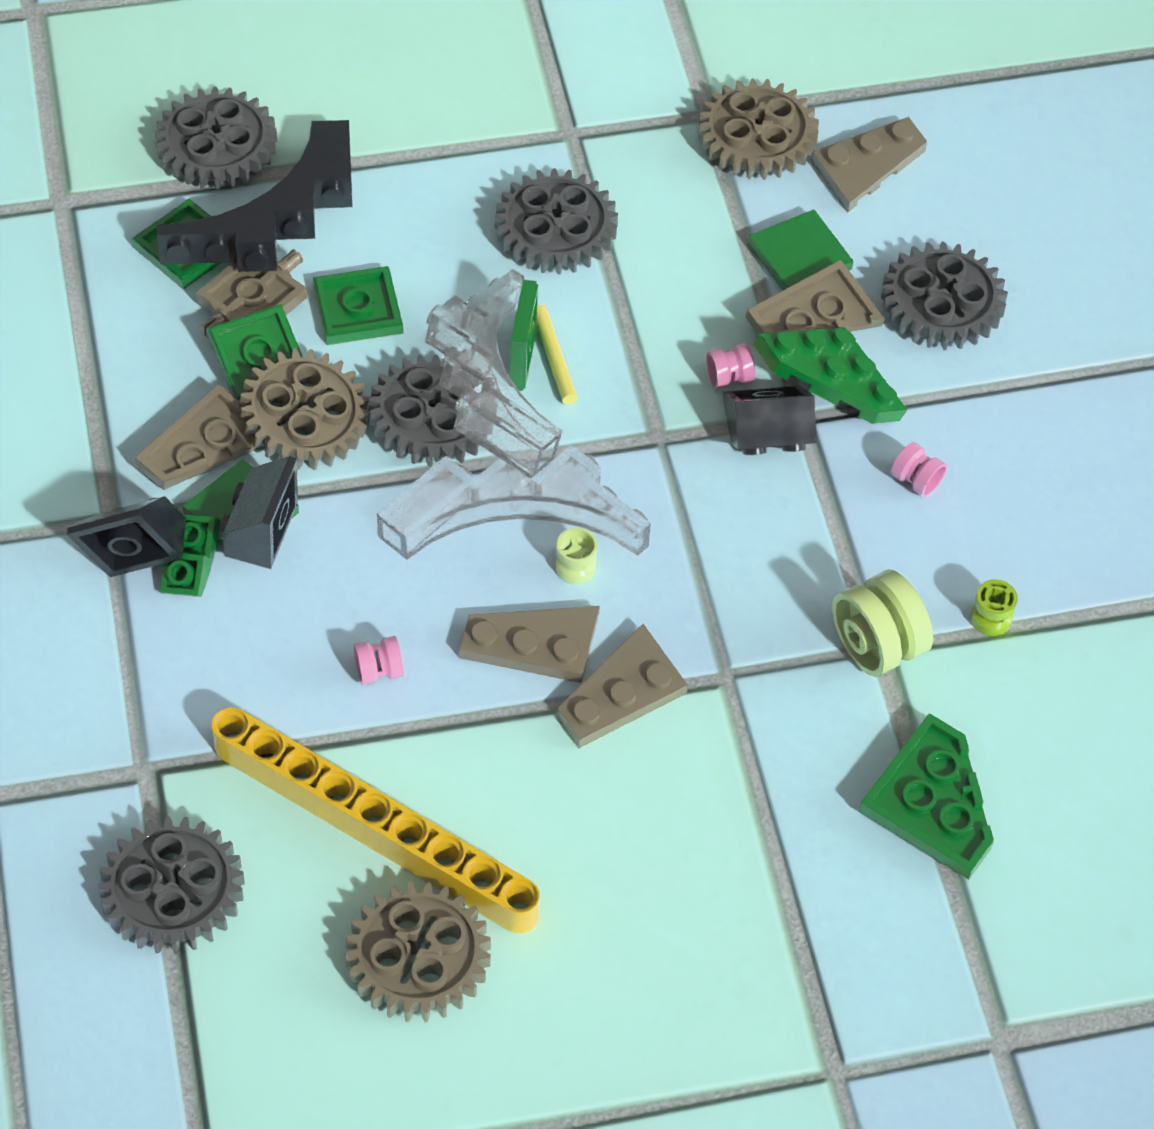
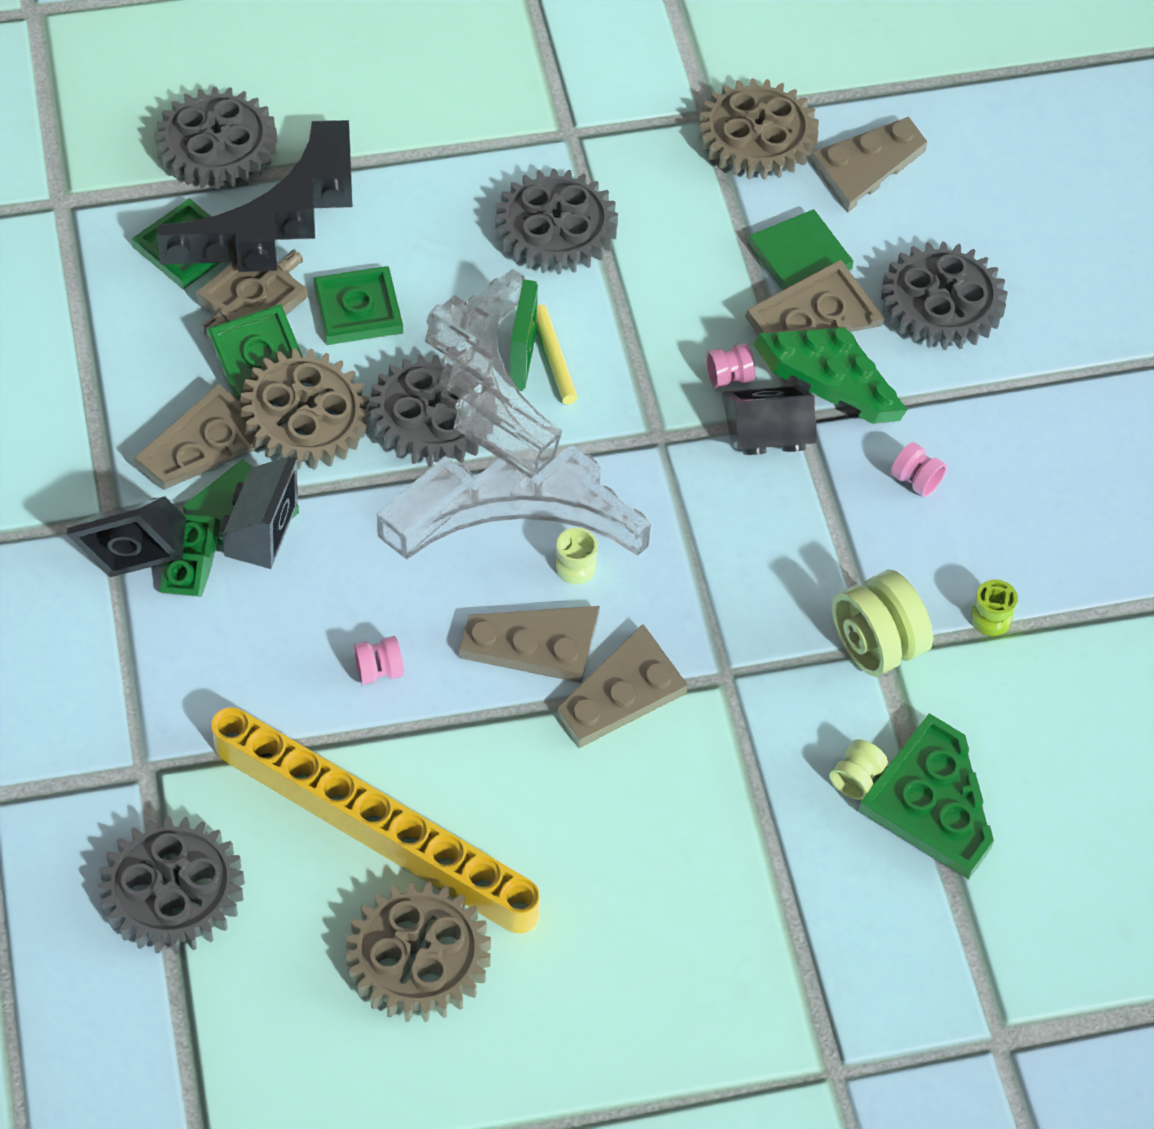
none -> yellowish green wheel [829,739,888,800]

